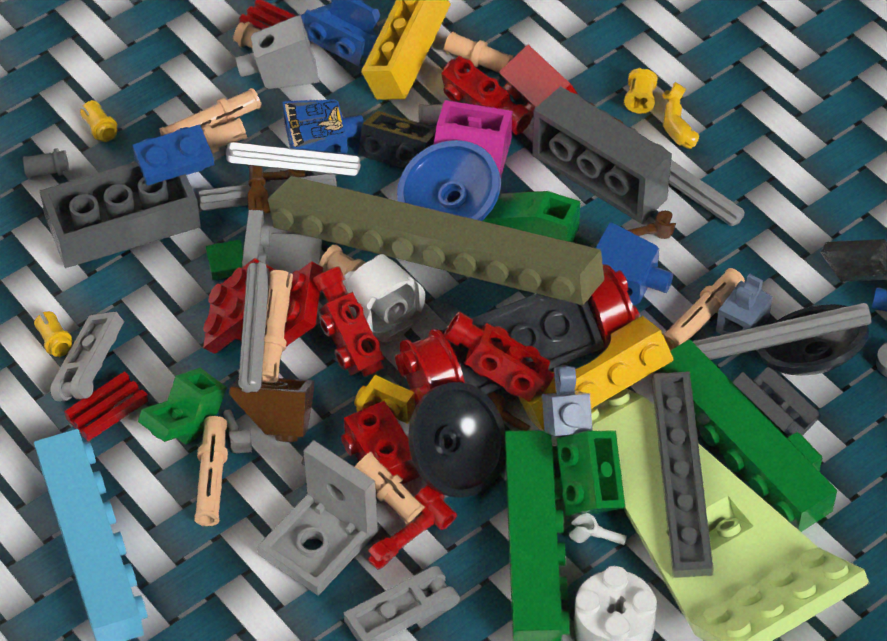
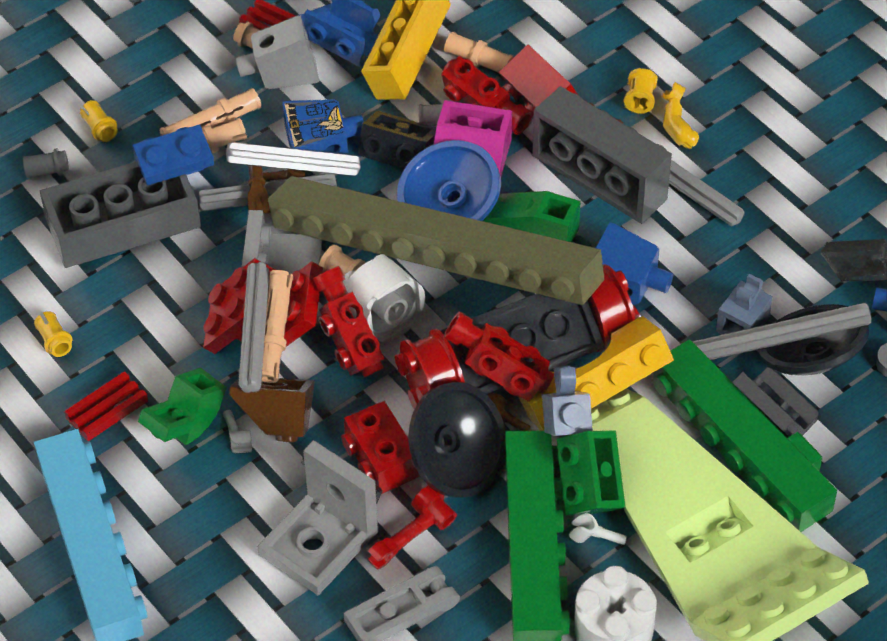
light grey plate [51,312,124,402] -> none
light nougat pin [195,416,228,526] -> none
green tile [206,239,243,281] -> none
yellow bracket [354,375,415,424] -> none
light nougat pin [355,452,425,525] -> none
reddish brown hand [628,210,676,239] -> none
dark grey tile [652,371,713,578] -> none
light nougat pin [663,268,745,351] -> none

